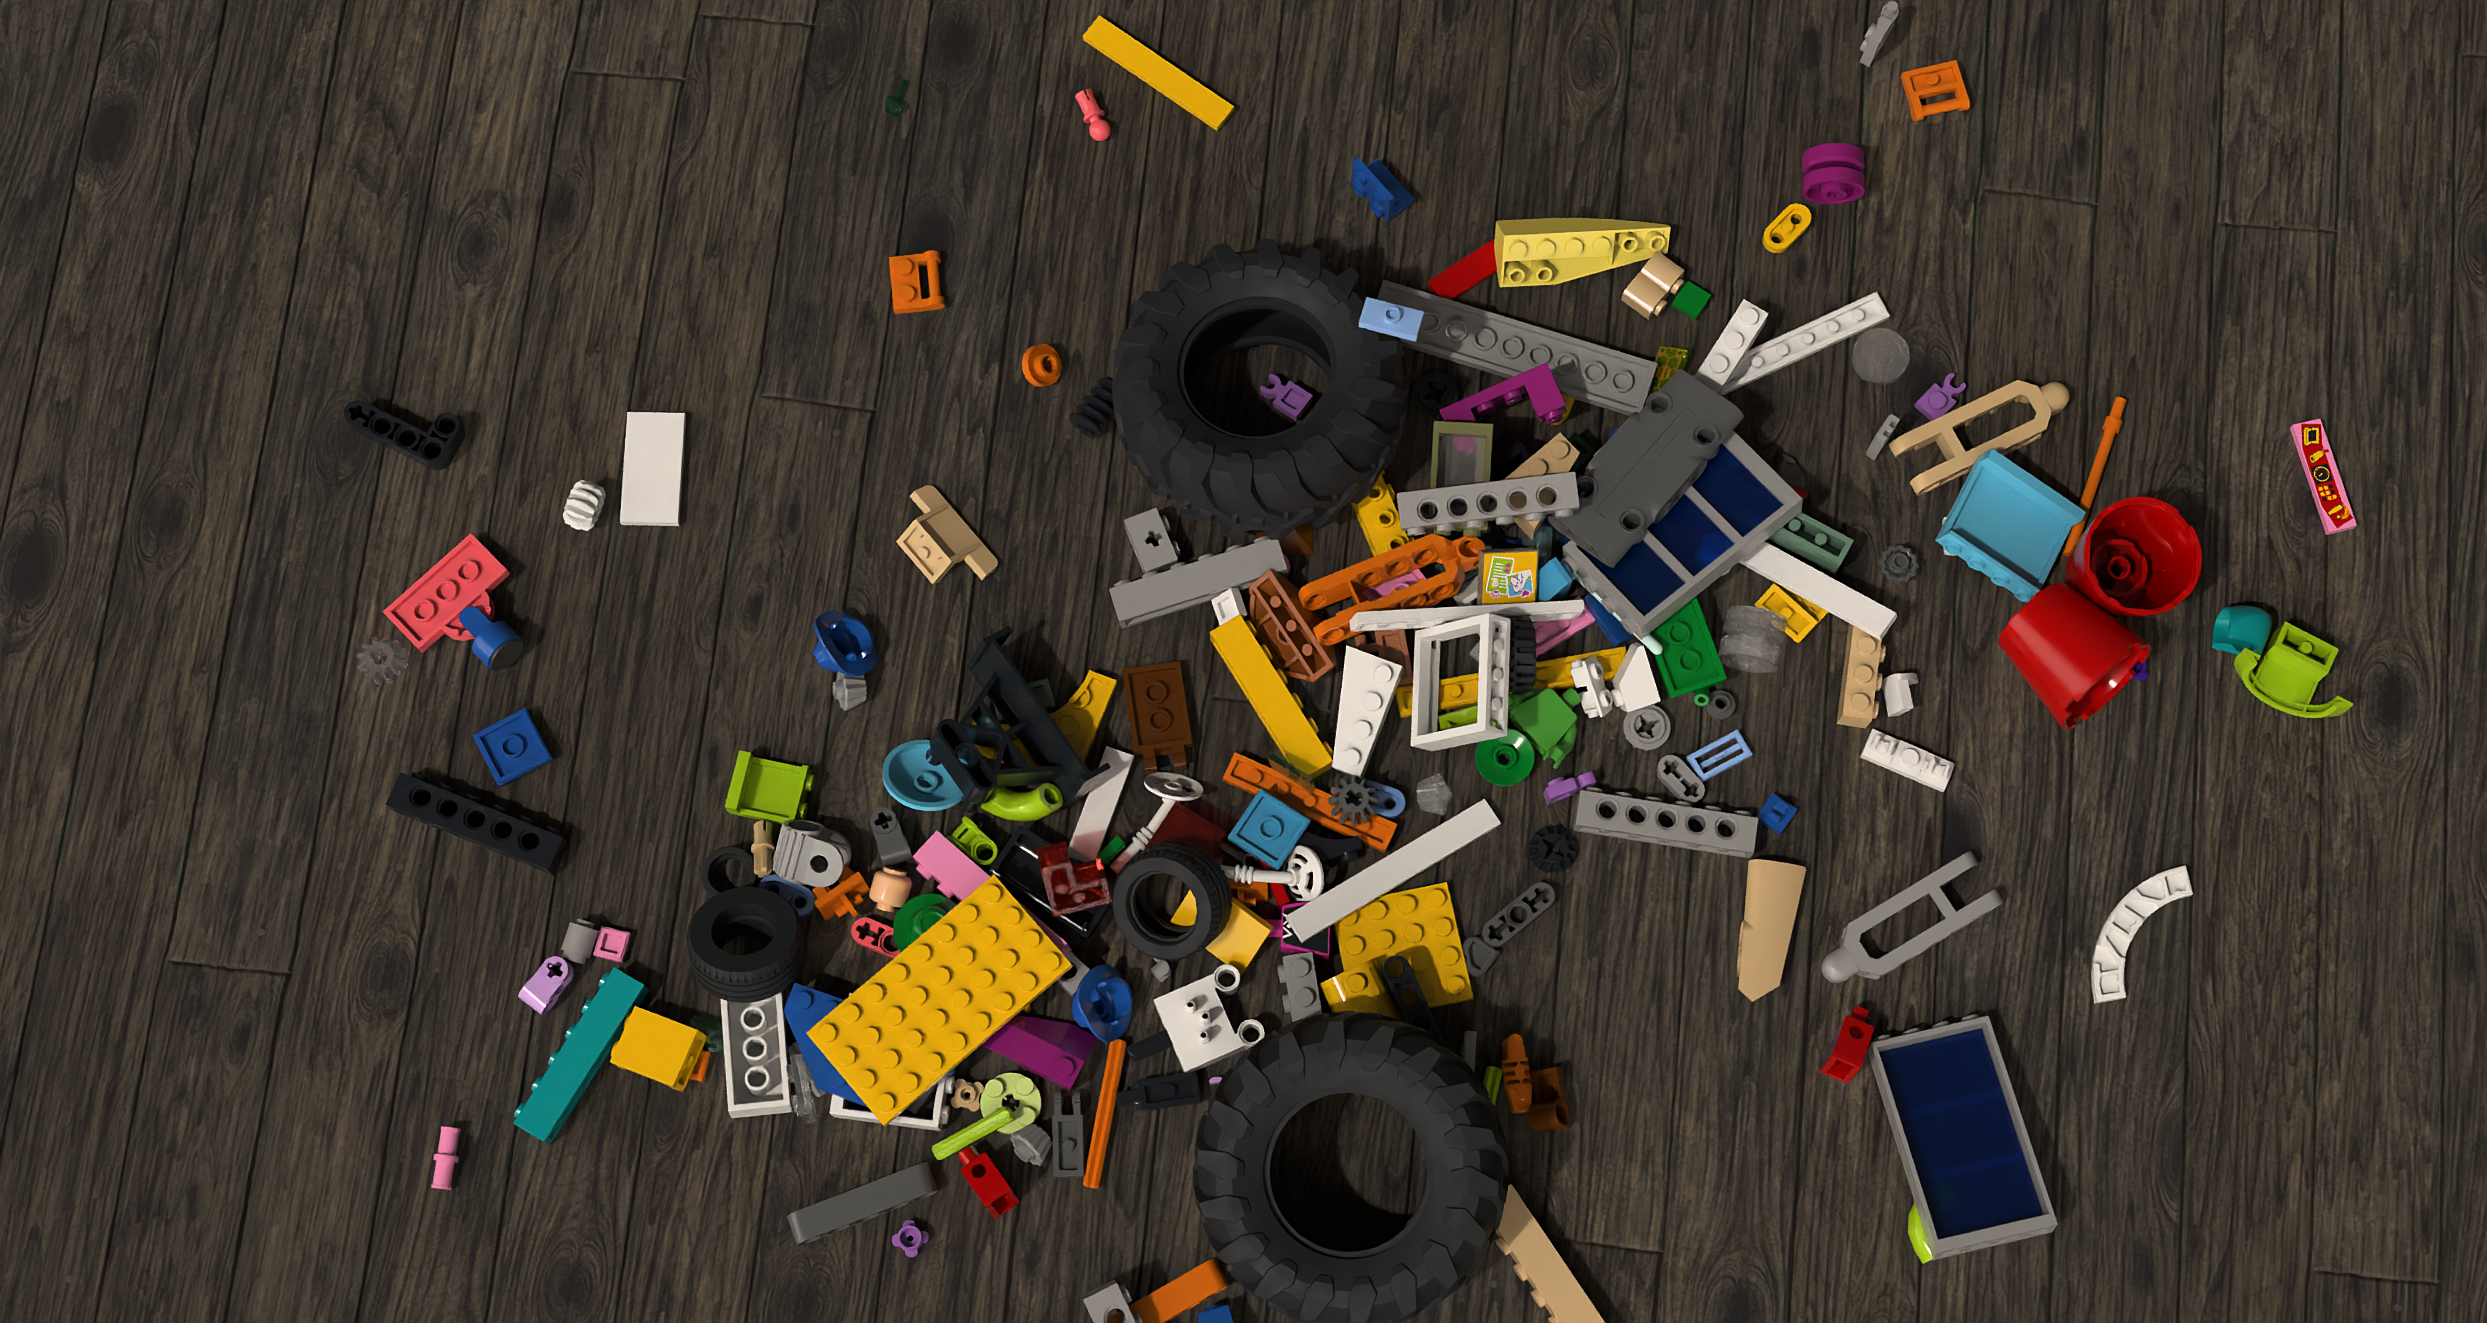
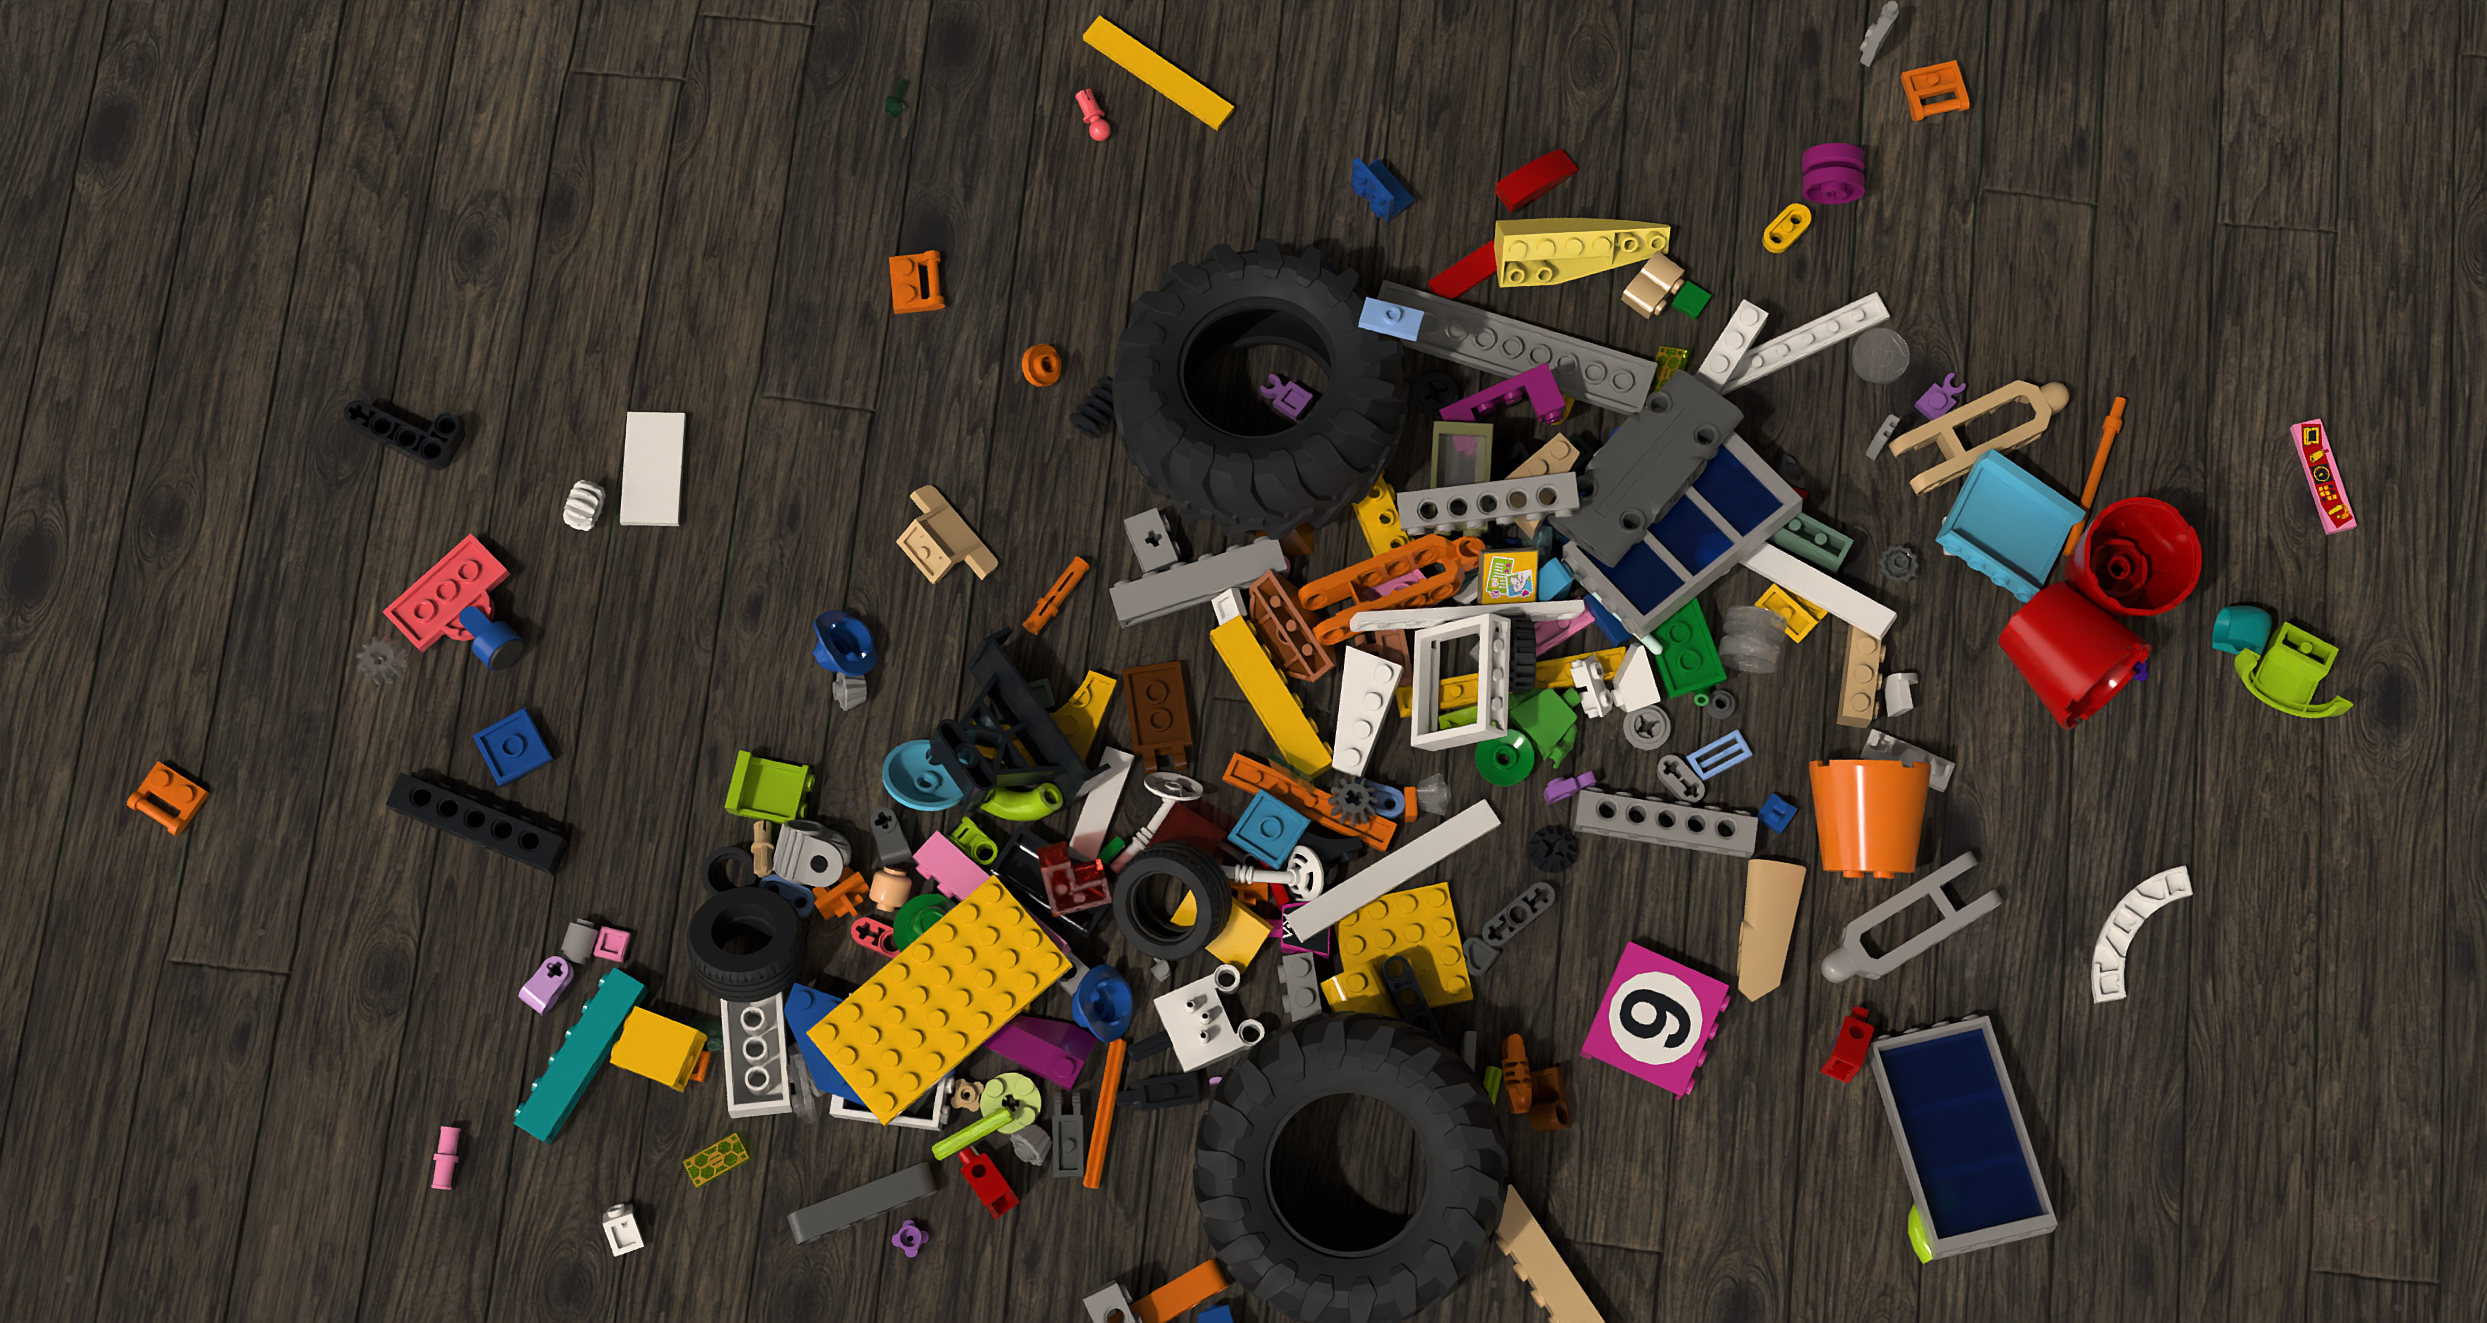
none -> orange plate [127,761,210,836]
none -> white bracket [602,1204,644,1256]
none -> clear neon green tile [682,1132,751,1190]
none -> orange pin [1022,556,1090,636]
none -> orange tile [1403,787,1418,822]
none -> red slope [1495,148,1579,214]
none -> panel [1579,941,1731,1100]
none -> orange cone [1809,760,1931,879]

